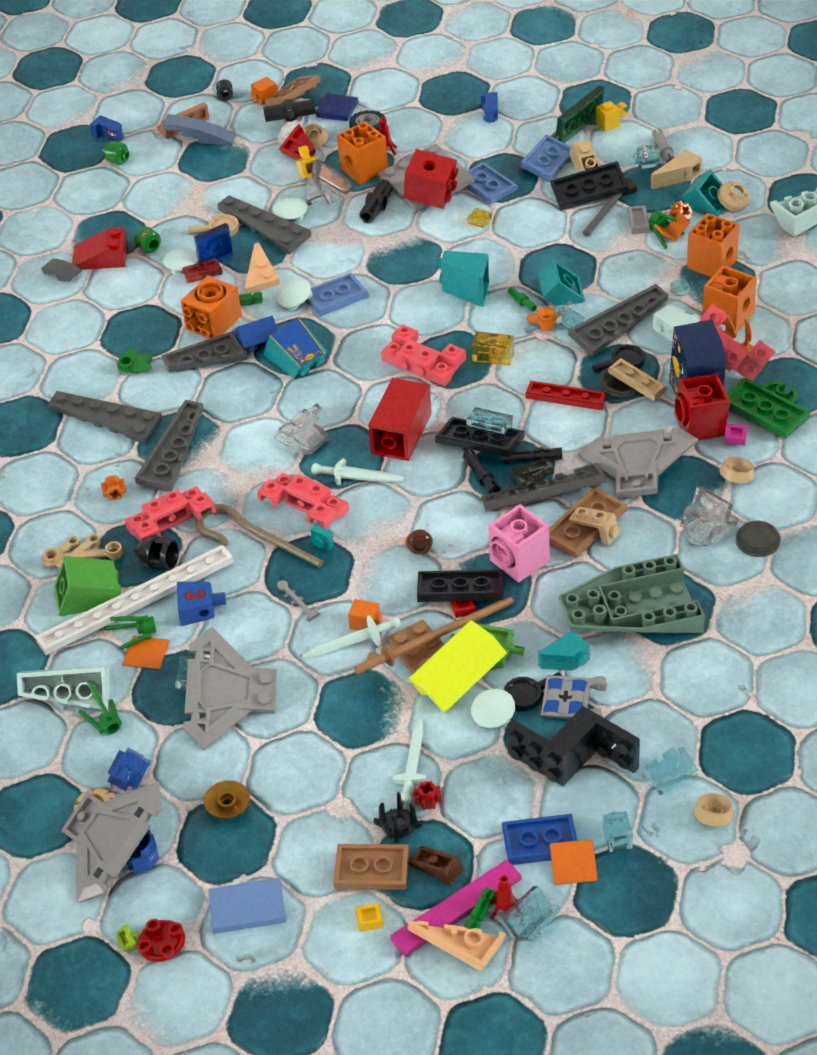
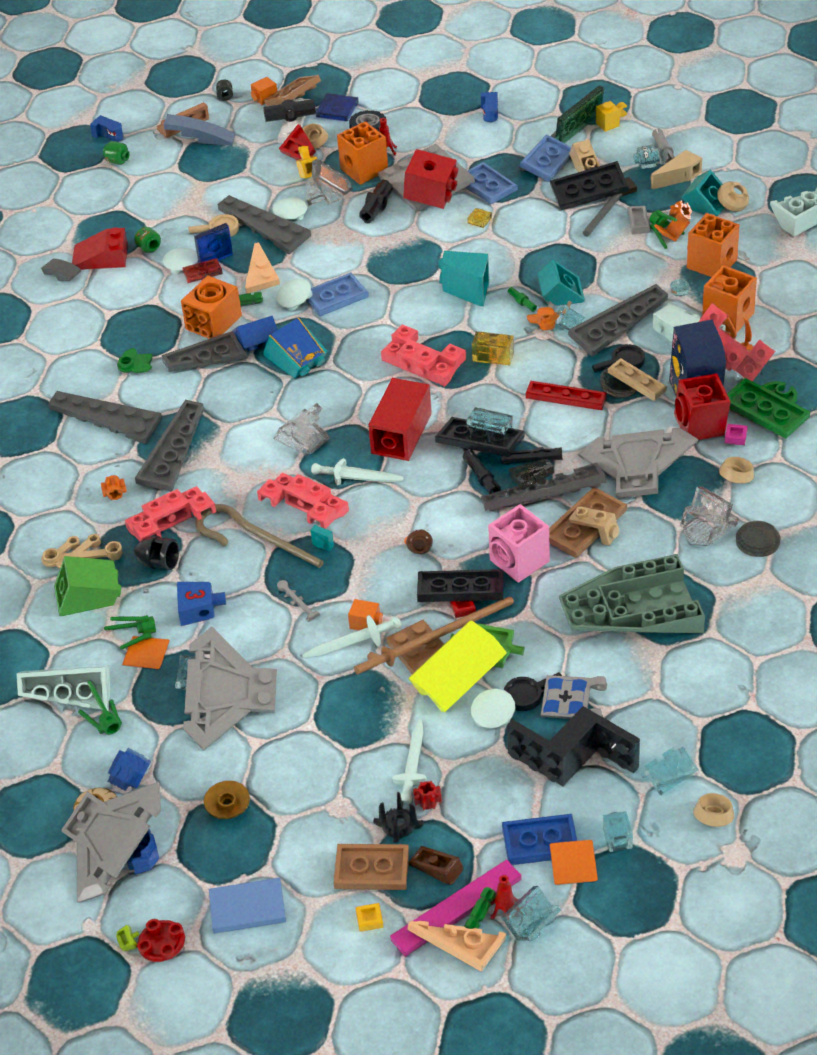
white plate [35,545,234,655] -> none
teal slope [538,630,590,671] -> none

